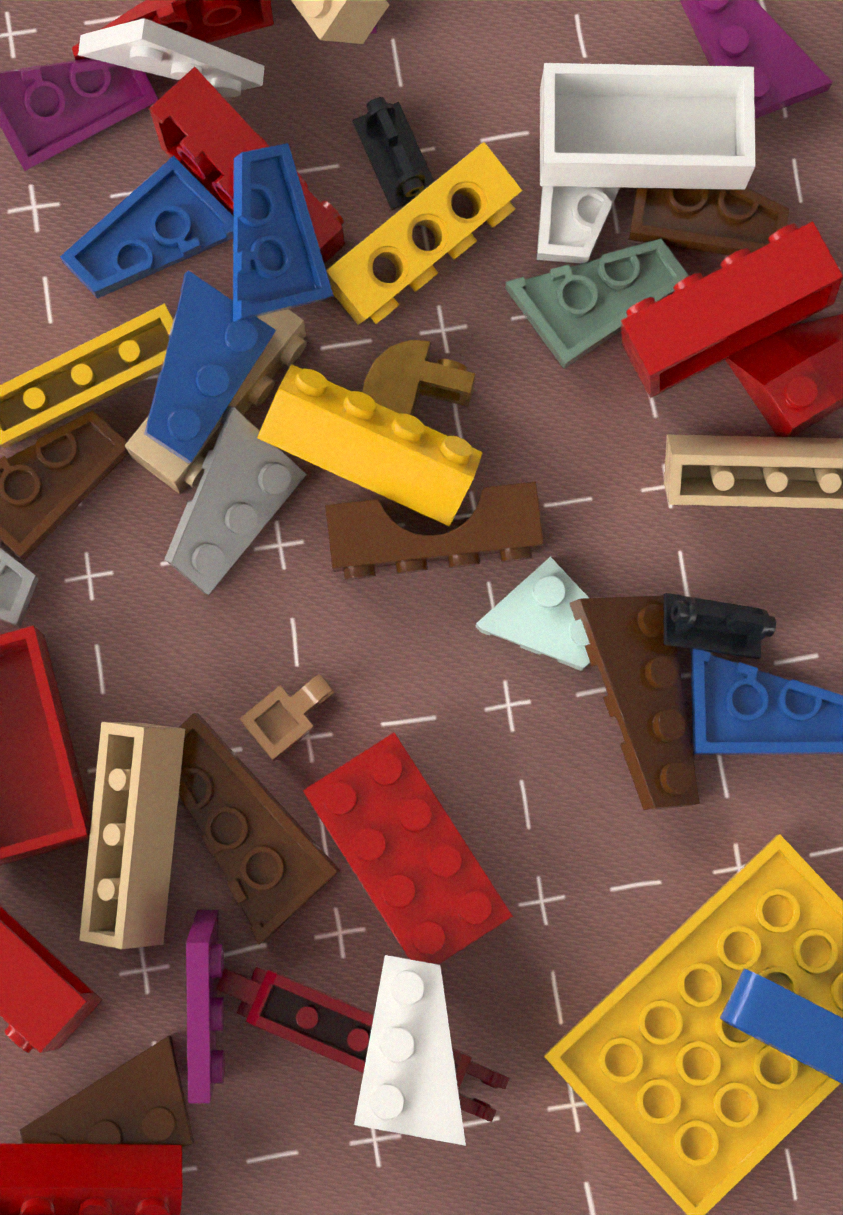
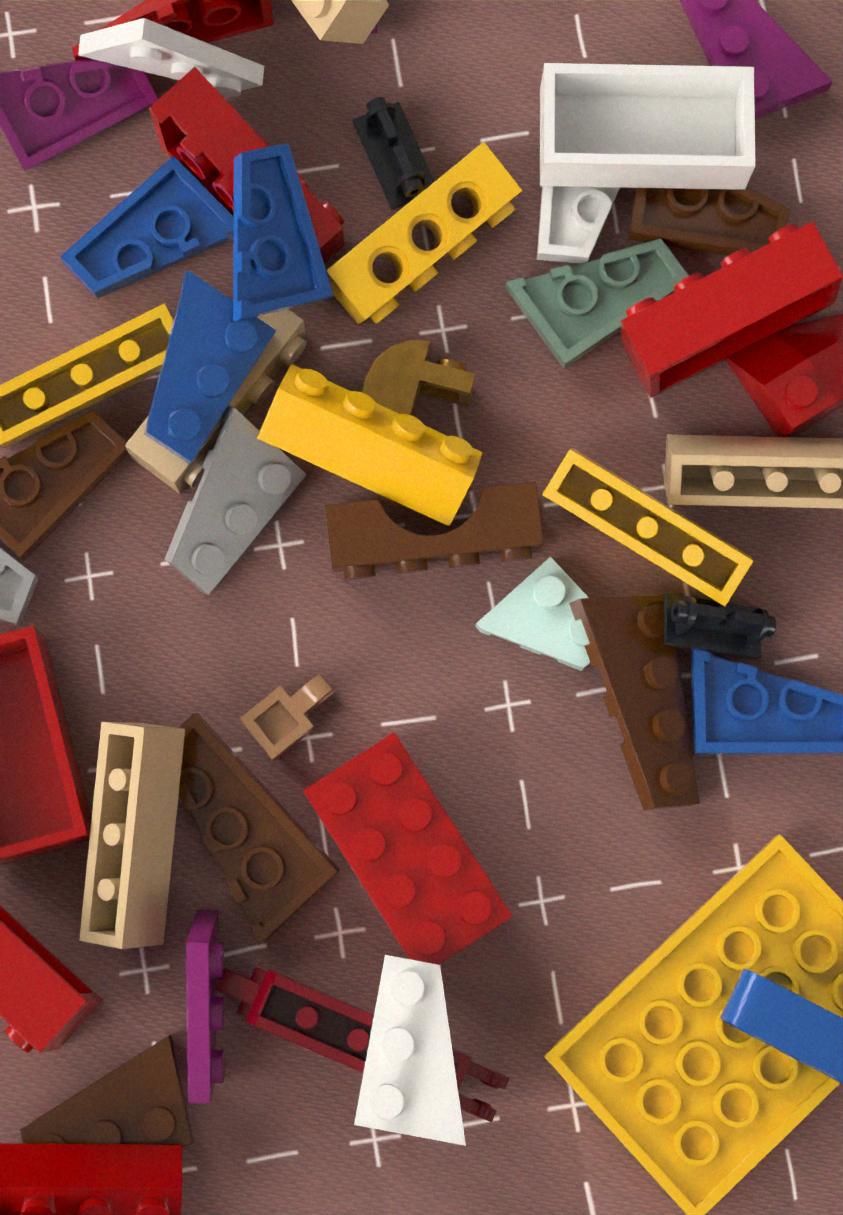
none -> yellow brick [542,448,753,606]

